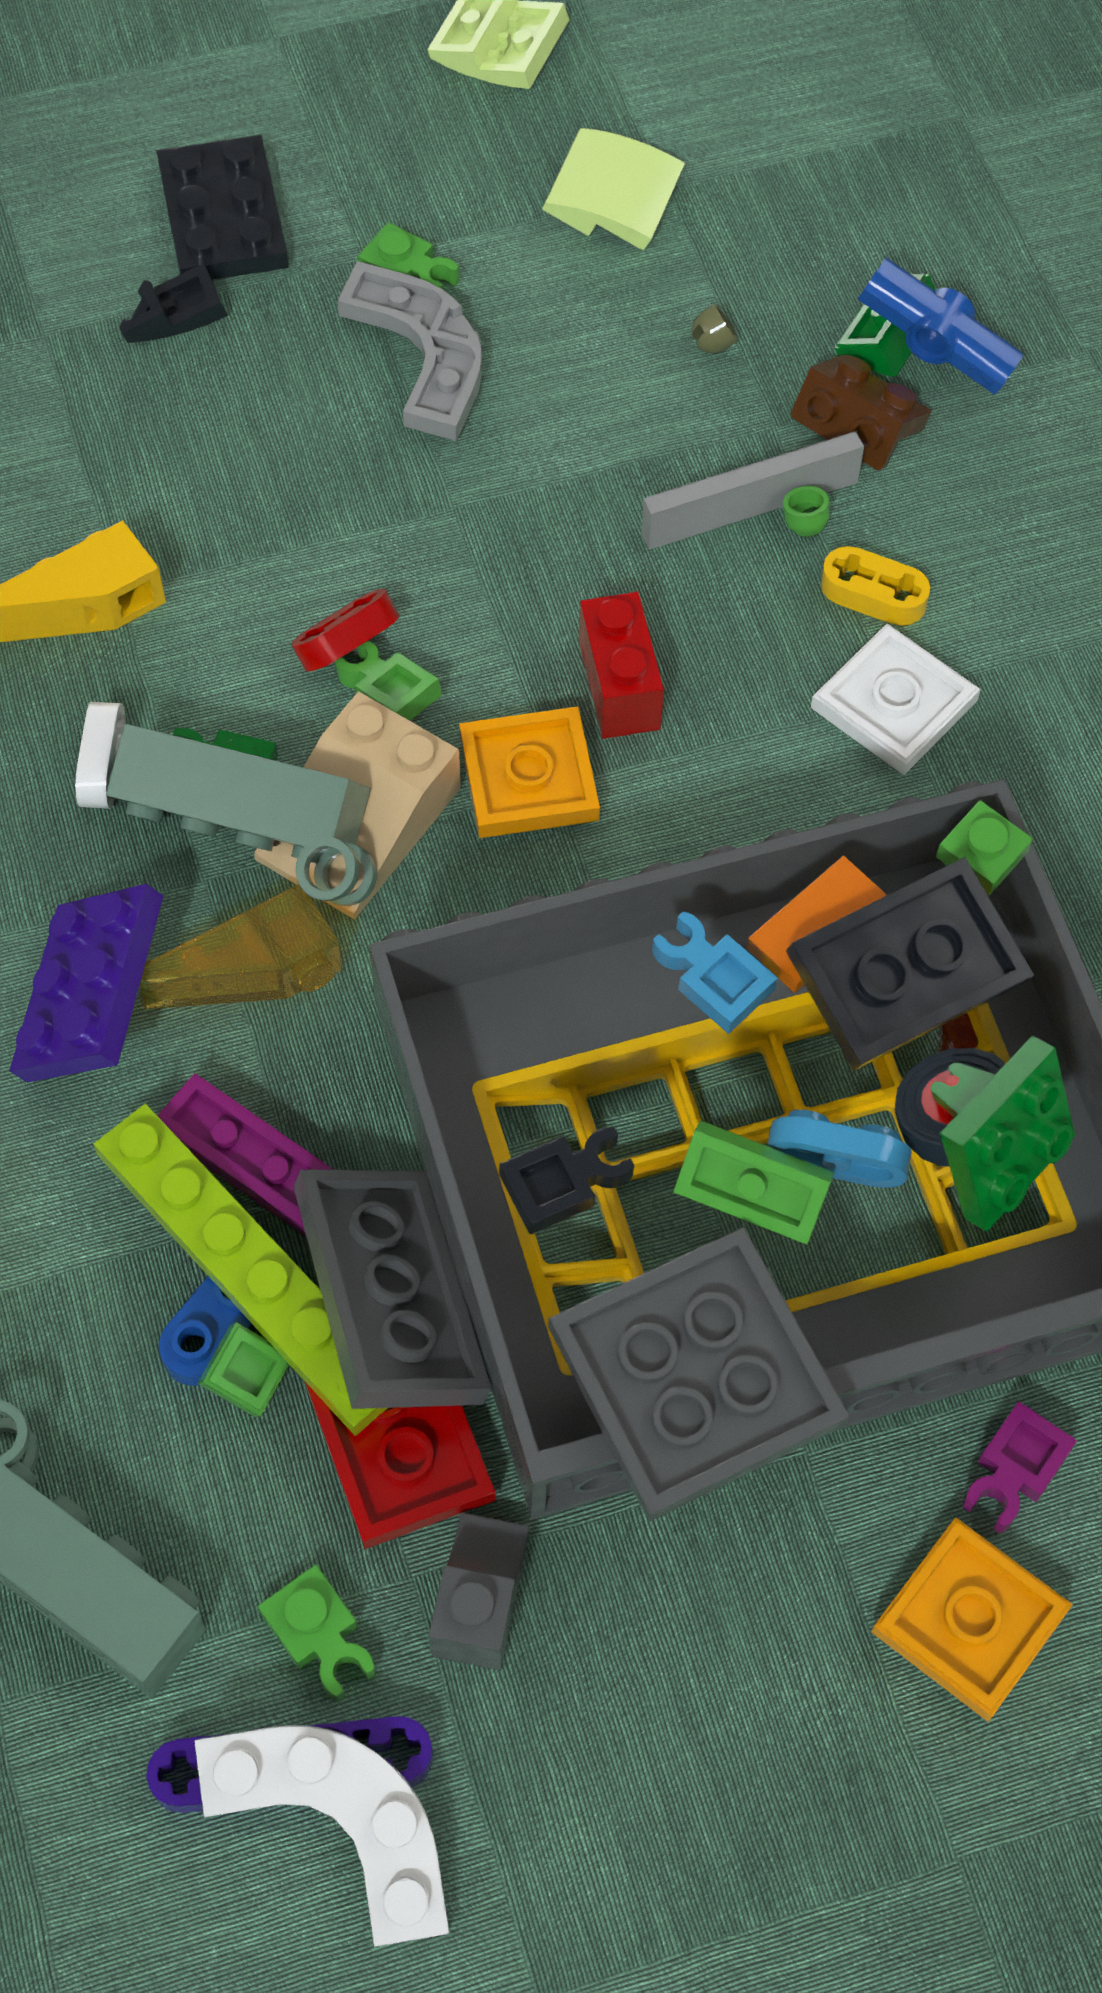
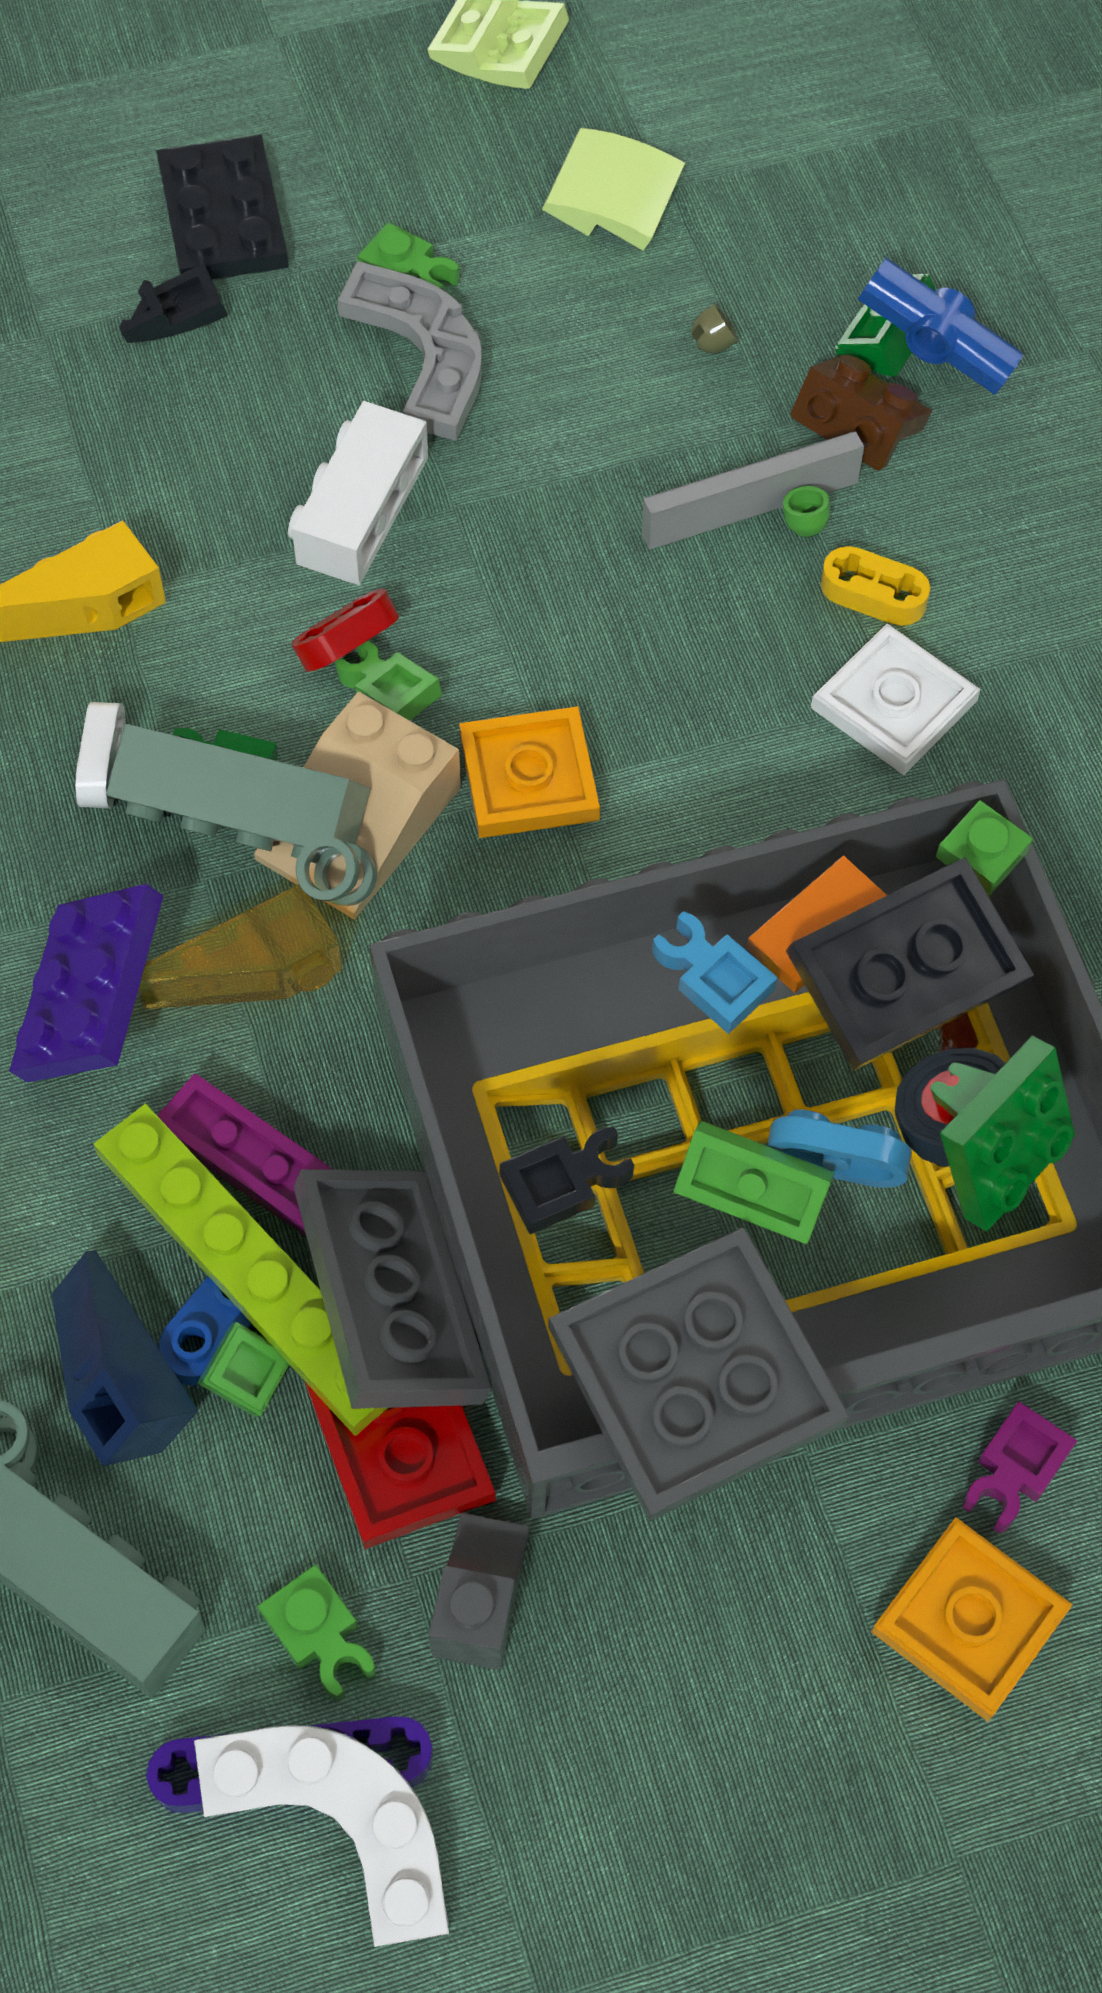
red brick [579,591,664,739] -> none
none -> dark blue slope [52,1250,198,1466]
none -> white brick [288,401,428,586]

